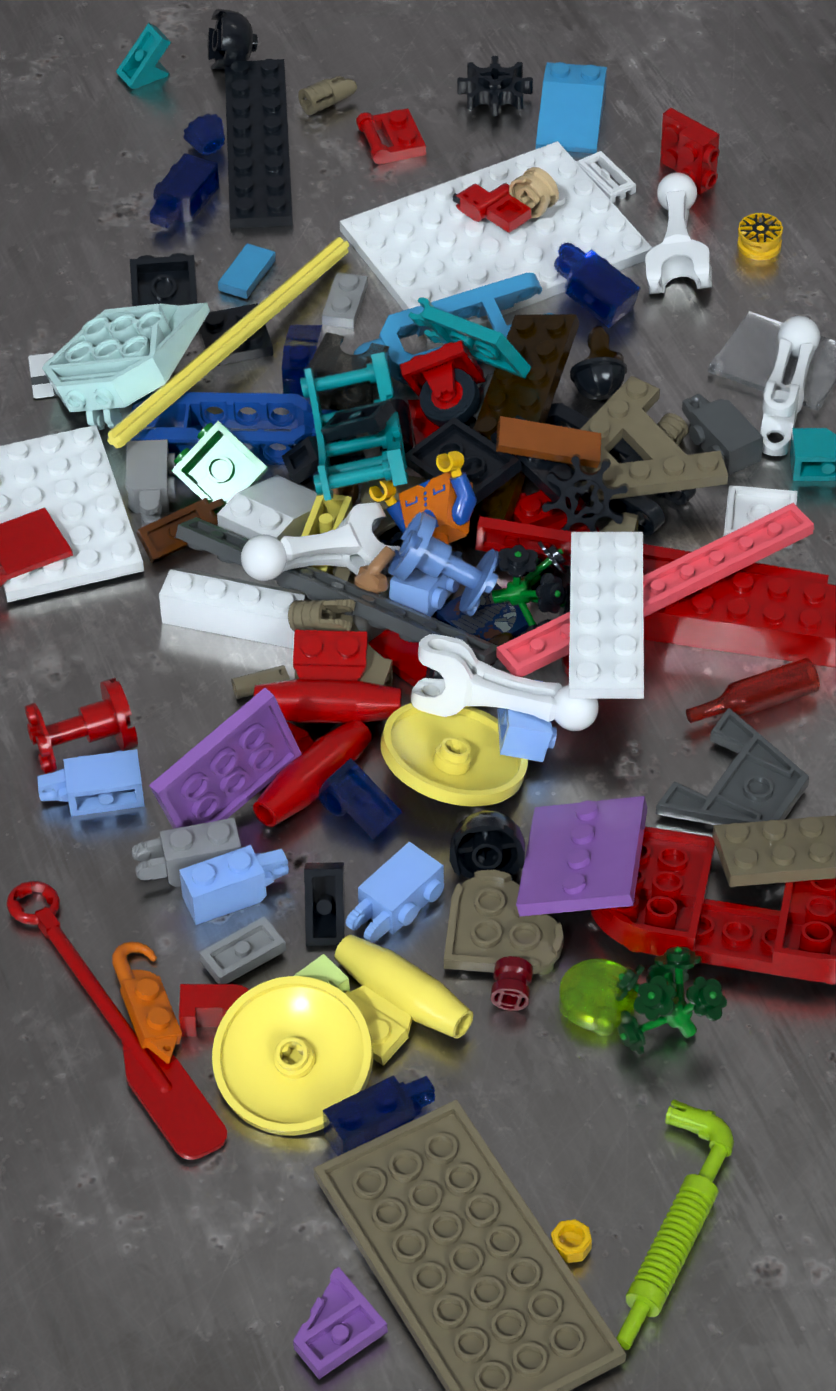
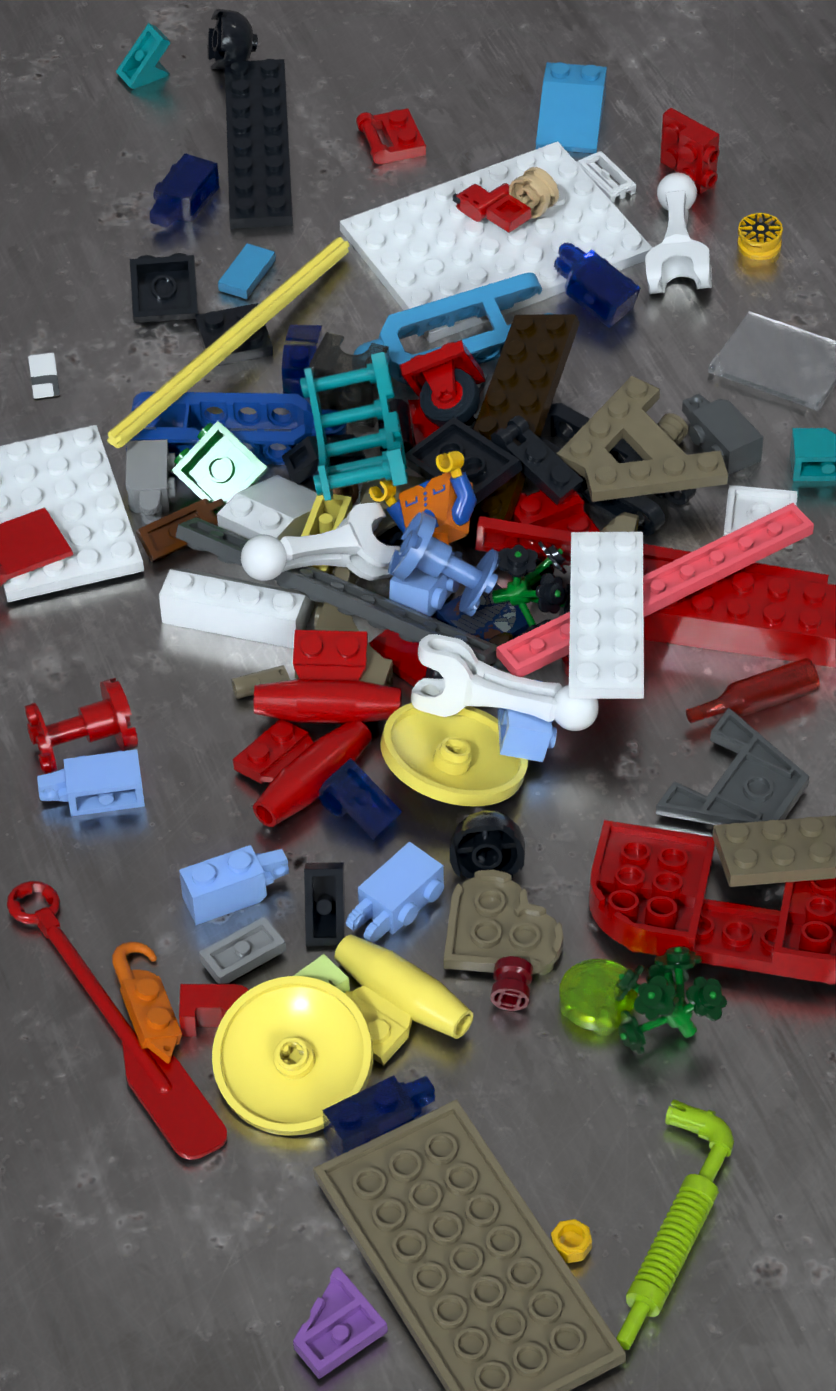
light aqua hinge [42,303,210,430] -> none
light grey hinge [132,818,241,887] -> none
medium lavender plate [149,688,302,829] -> none
clear blue piece [183,113,225,155] -> none
dark tan hinge [288,599,356,632] -> none
dark tan hinge [298,76,358,115] -> none
black plate [321,399,395,442] -> none
light grey plate [322,272,368,329] -> none
medium nougat plate [354,546,396,595] -> none
teal tile [408,297,532,378] -> none
black gear [457,56,533,116] -> none
dark orange tile [496,416,601,468] -> none
medium lavender plate [516,796,648,916] -> none
black gear [542,454,629,532] -> none
black piece [570,325,627,401] -> none
white piece [760,316,820,456] -> none

